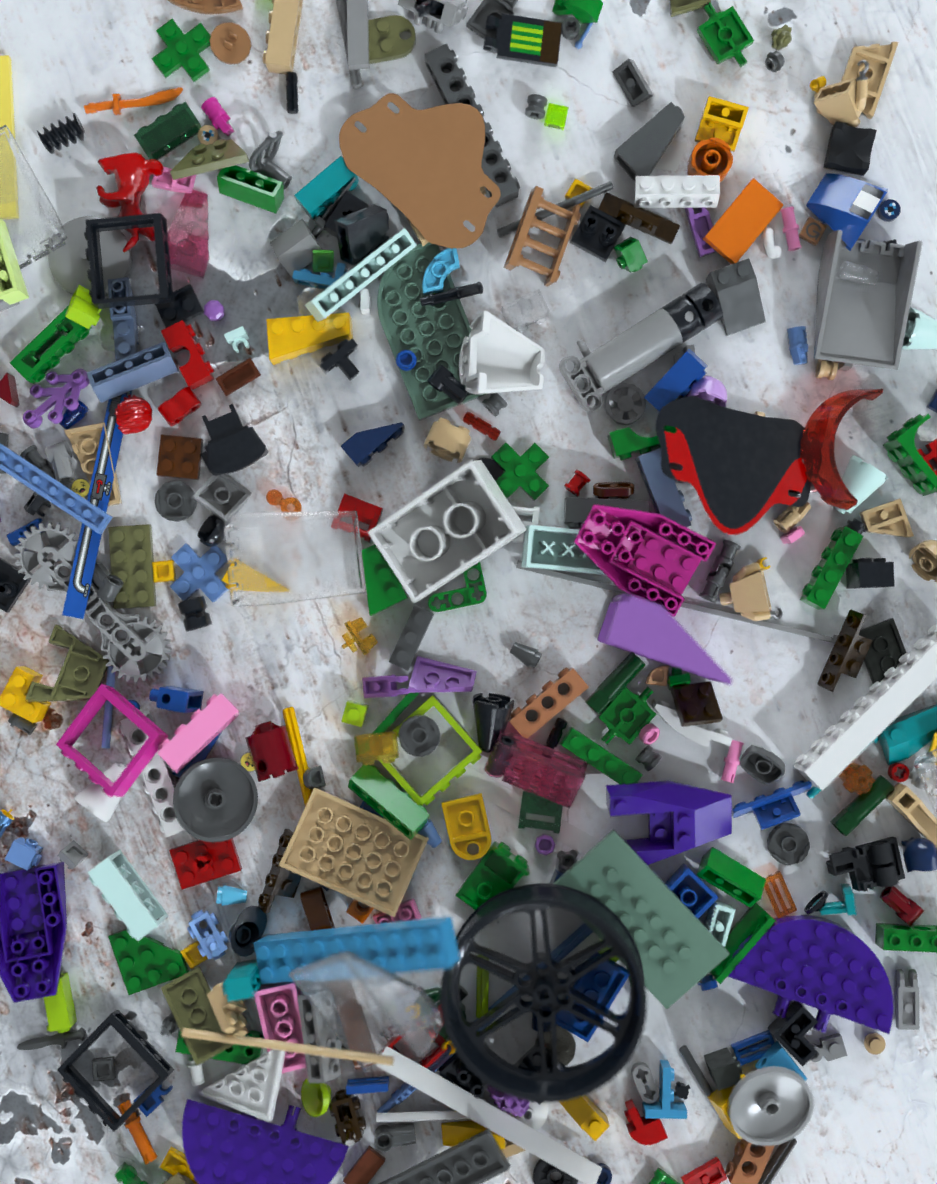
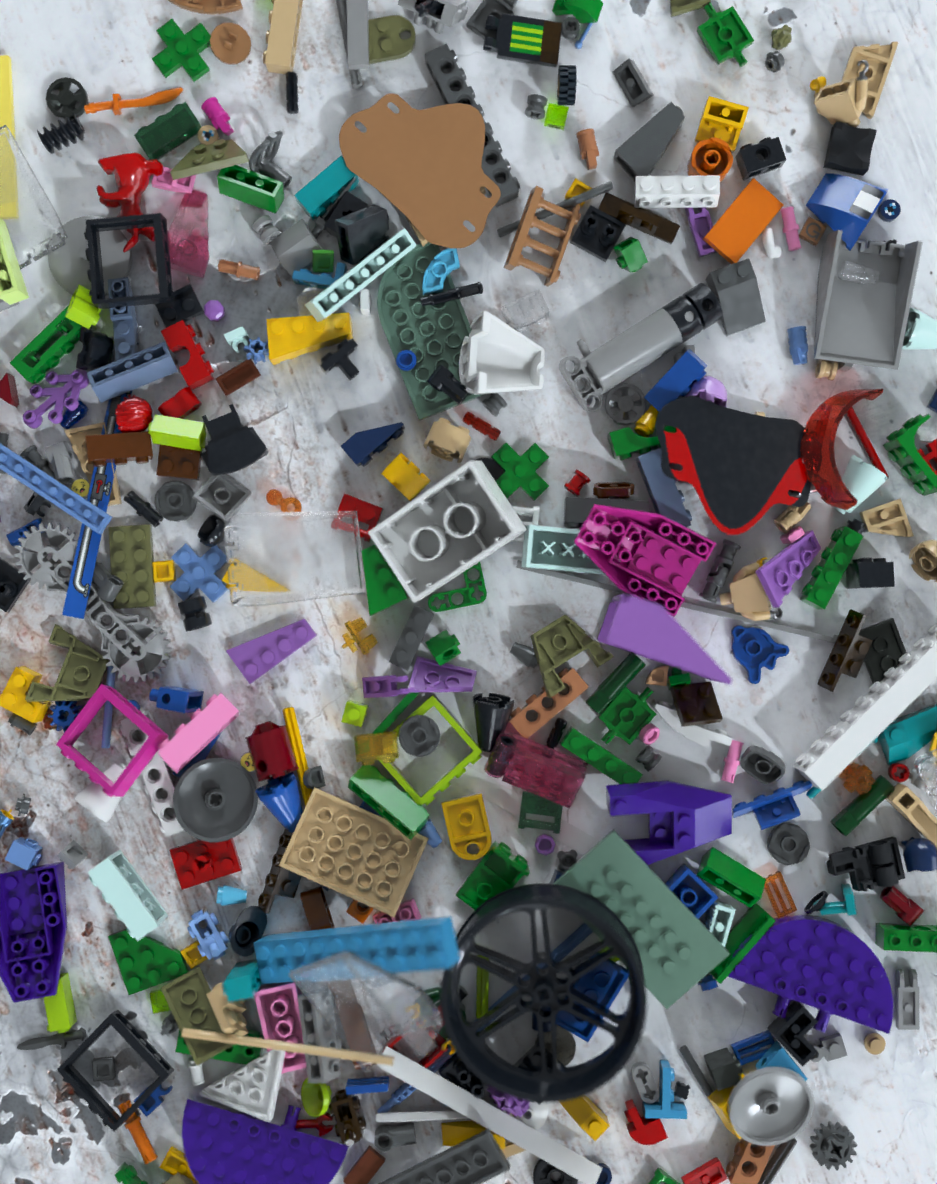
none -> dark grey plate [15,793,31,816]
none -> pearl dark grey piece [46,77,88,120]
none -> blue gear [48,701,83,733]
none -> black cylinder [76,327,114,371]
none -> reddish brown brick [85,431,153,467]
none -> black pin [124,491,164,527]
none -> lime brick [148,414,207,451]
none -> clear neon green tile [149,989,171,1014]
none -> nougat axle [218,259,260,280]
none -> medium lavender wing [226,619,317,684]
none -> medium blue gear [244,337,269,364]
none -> light grey wheel [252,215,281,245]
none -> blue cone [255,772,303,833]
none -> red bar [295,1112,334,1136]
none -> yellow brick [381,452,431,501]
none -> green brick [425,630,461,666]
none -> olive wing [530,615,614,699]
none -> black wheel [557,65,577,105]
none -> nougat hinge [576,129,599,170]
none -> yellow cone [634,406,659,438]
none -> blue tile [731,625,789,684]
none -> black brick [735,137,787,180]
none -> medium lavender wing [755,530,821,608]
none -> dark grey gear [809,1121,857,1171]
none -> red bar [844,405,889,478]

